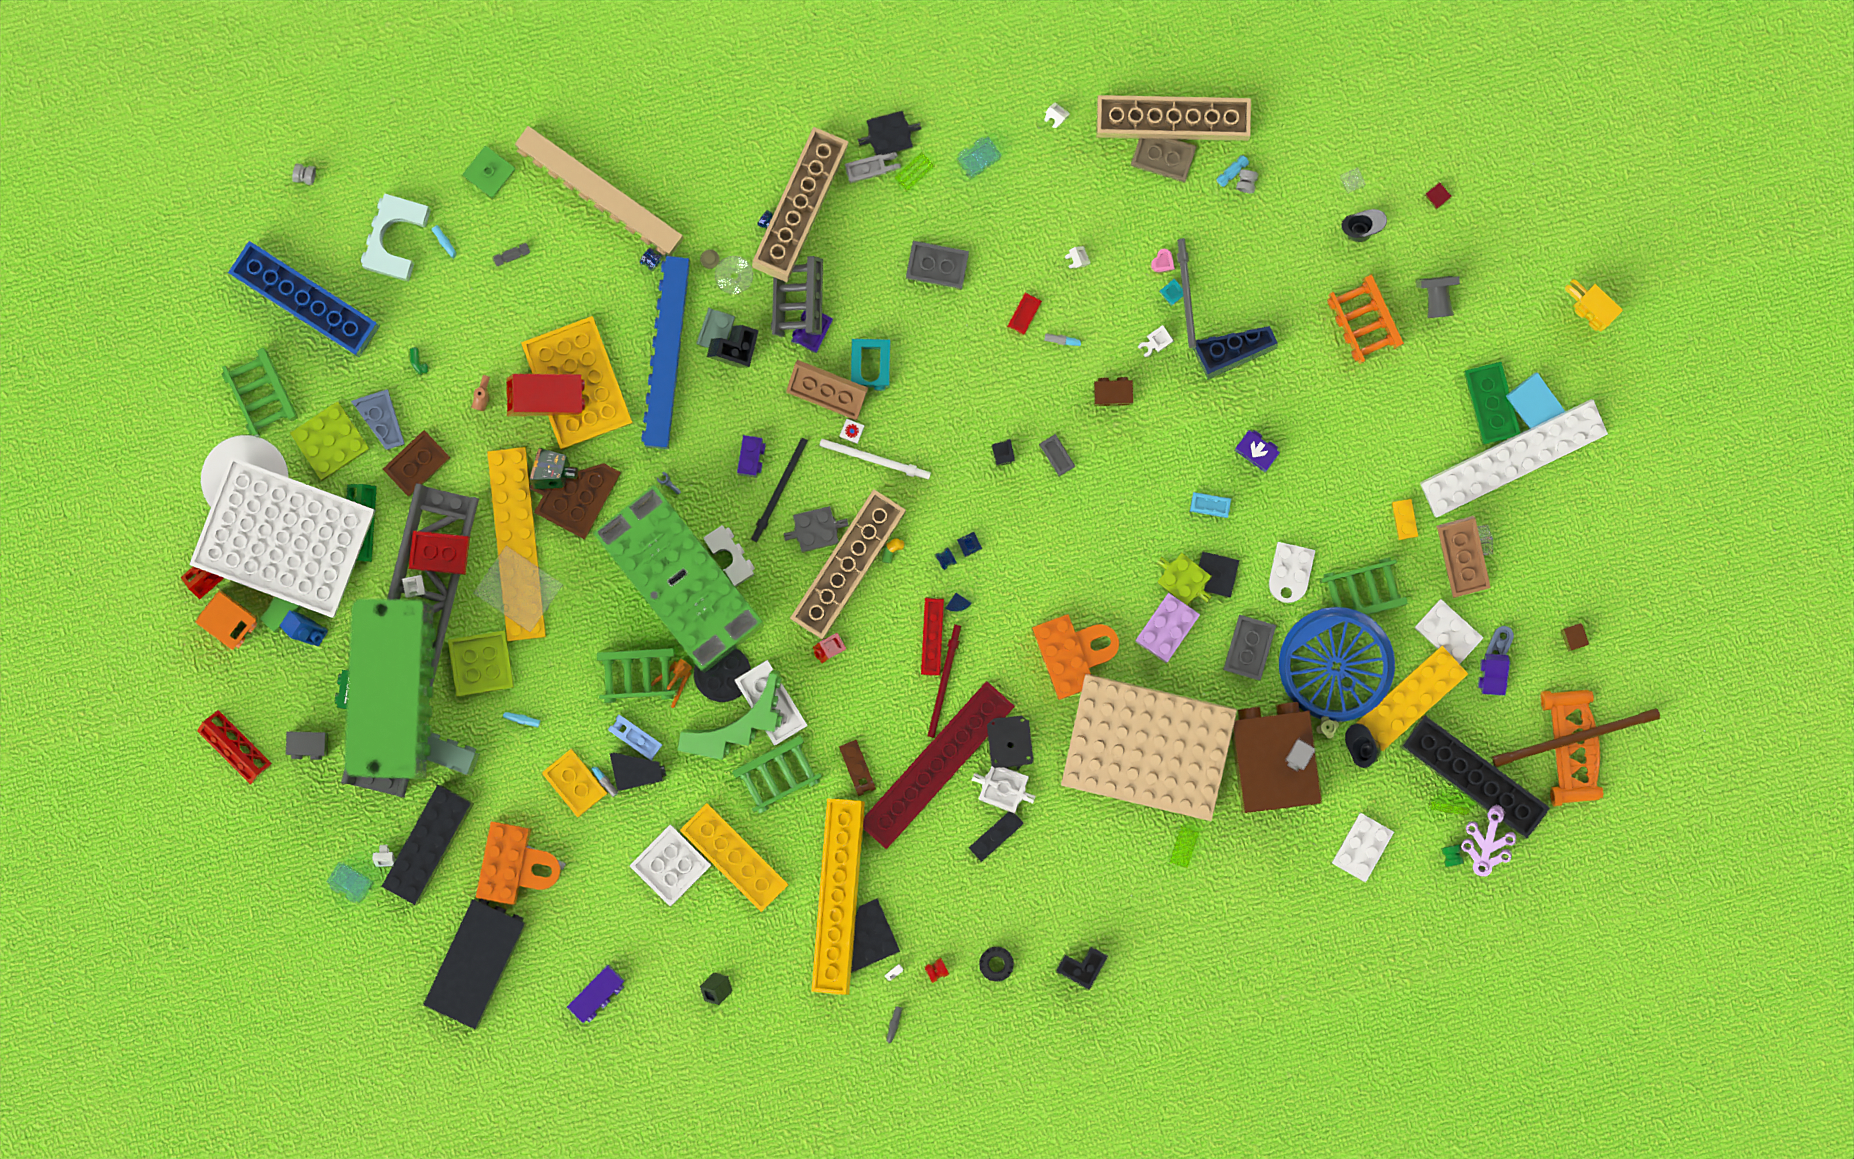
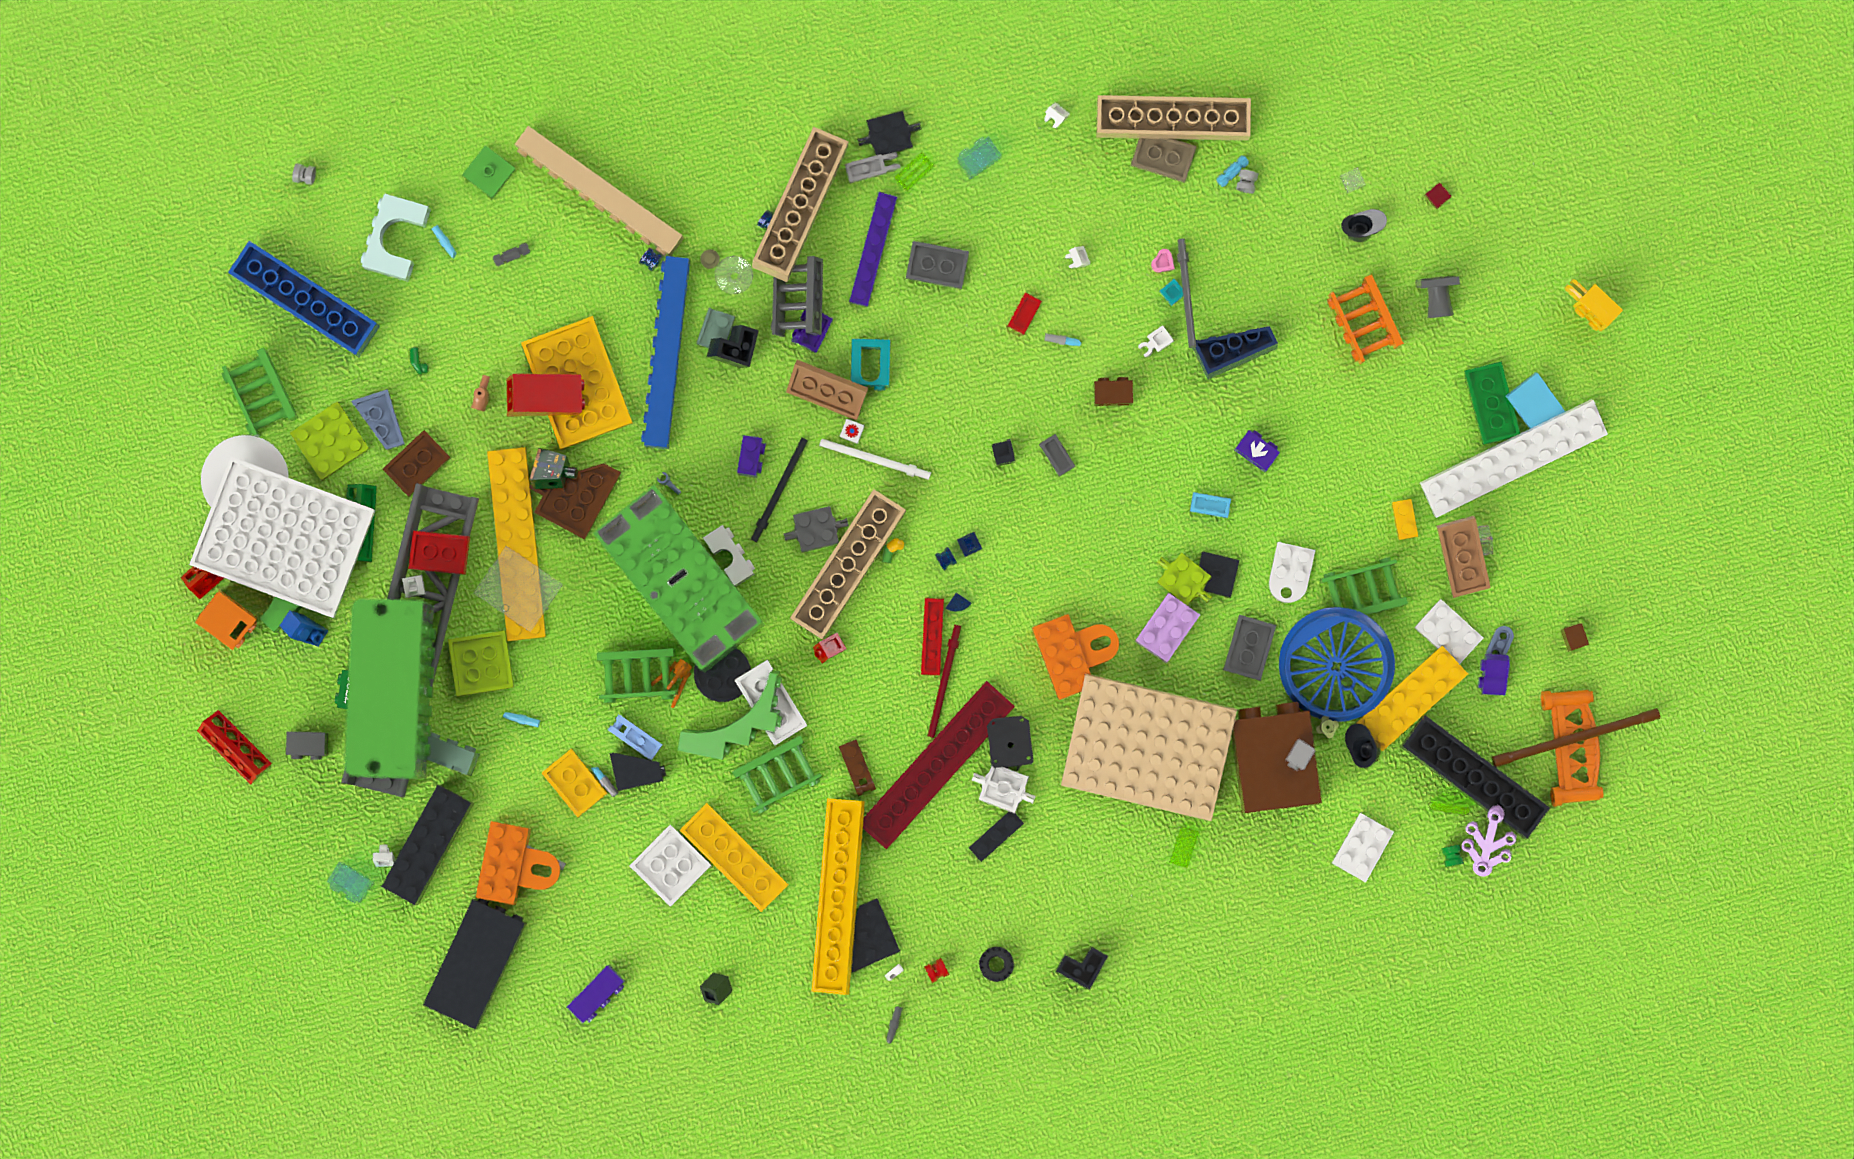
none -> dark purple plate [849,192,897,307]

